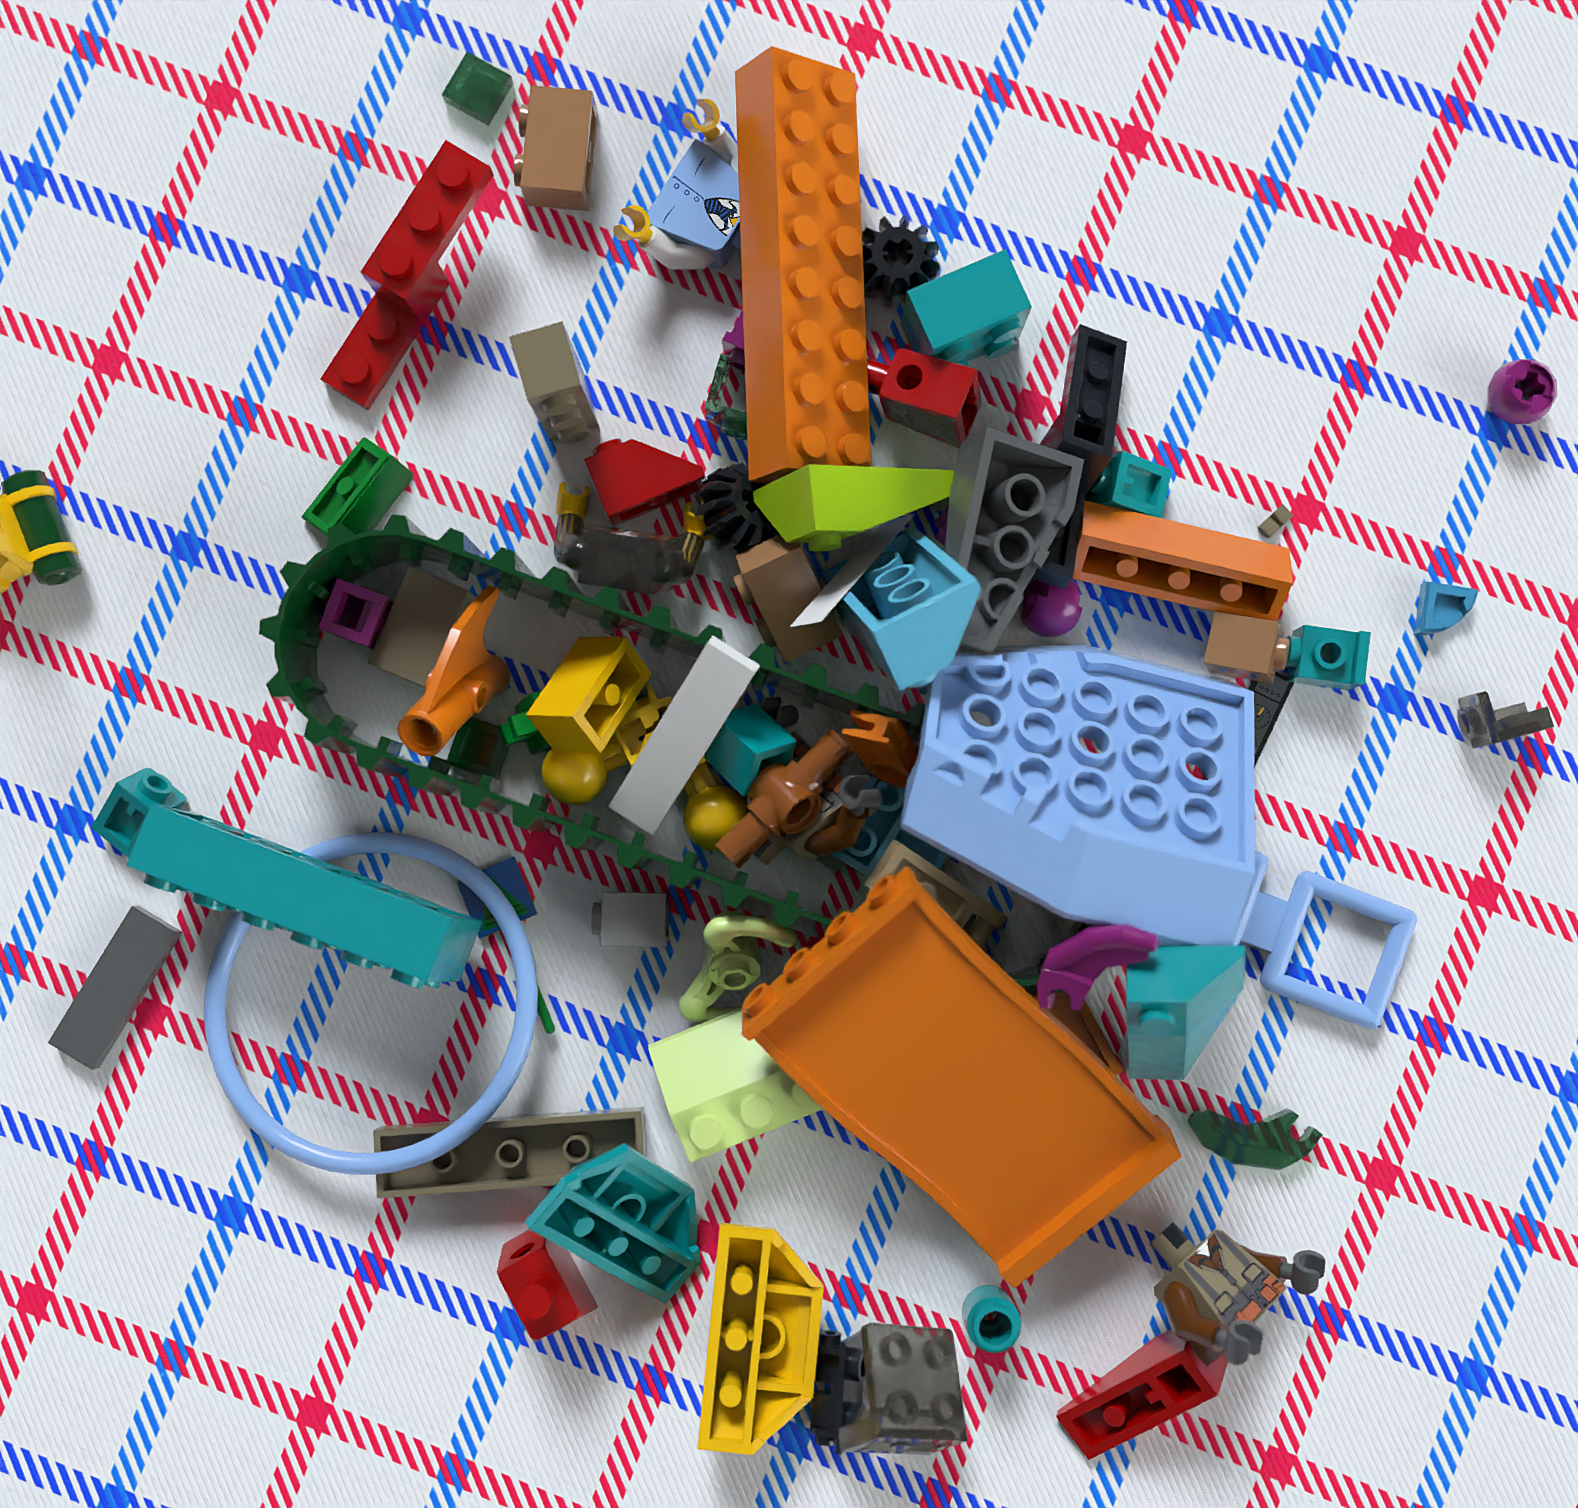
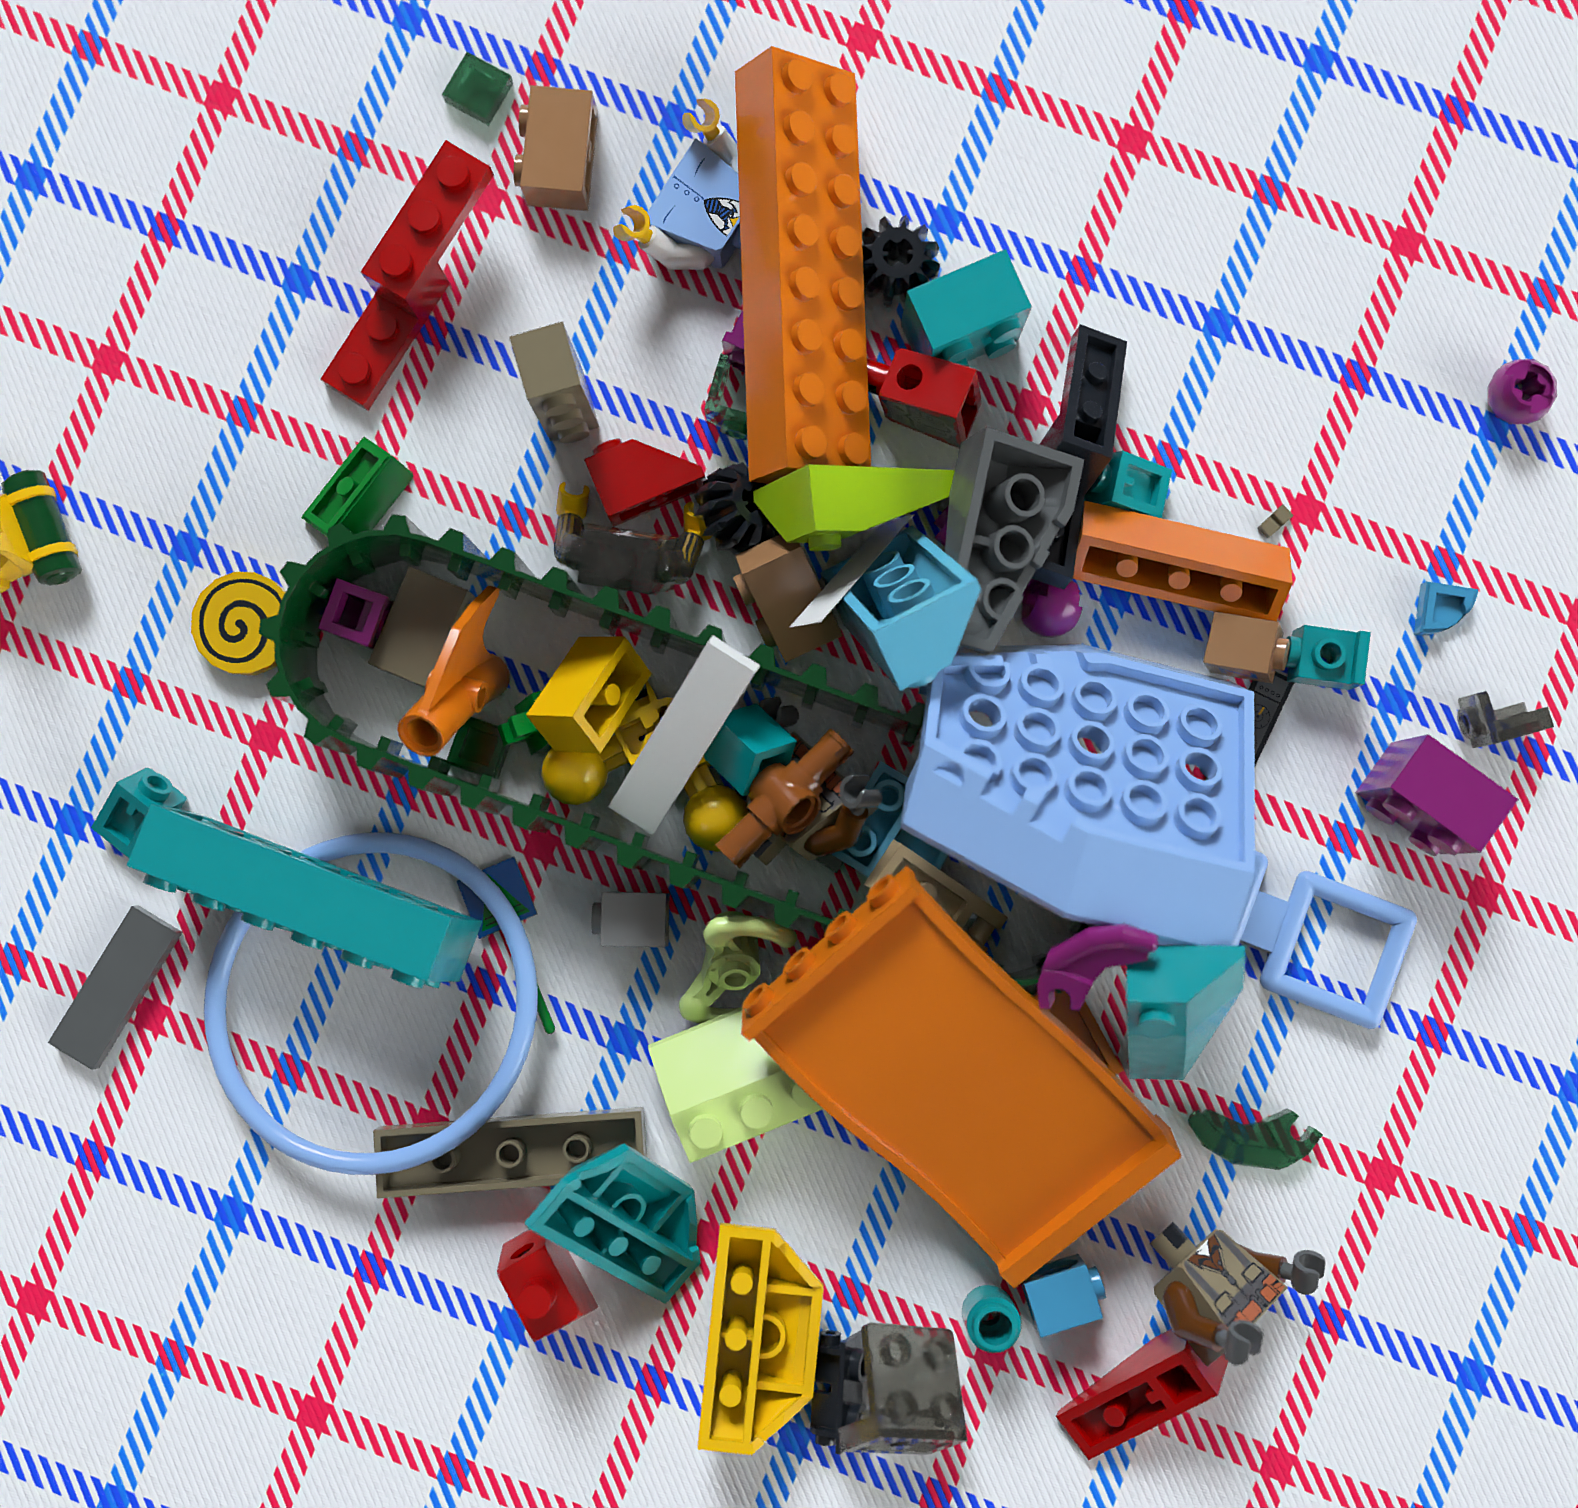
orange piece [841,710,919,788] -> none
none -> yellow tile [191,572,286,675]
none -> dark azure brick [1021,1254,1106,1338]
none -> magenta brick [1355,734,1519,856]

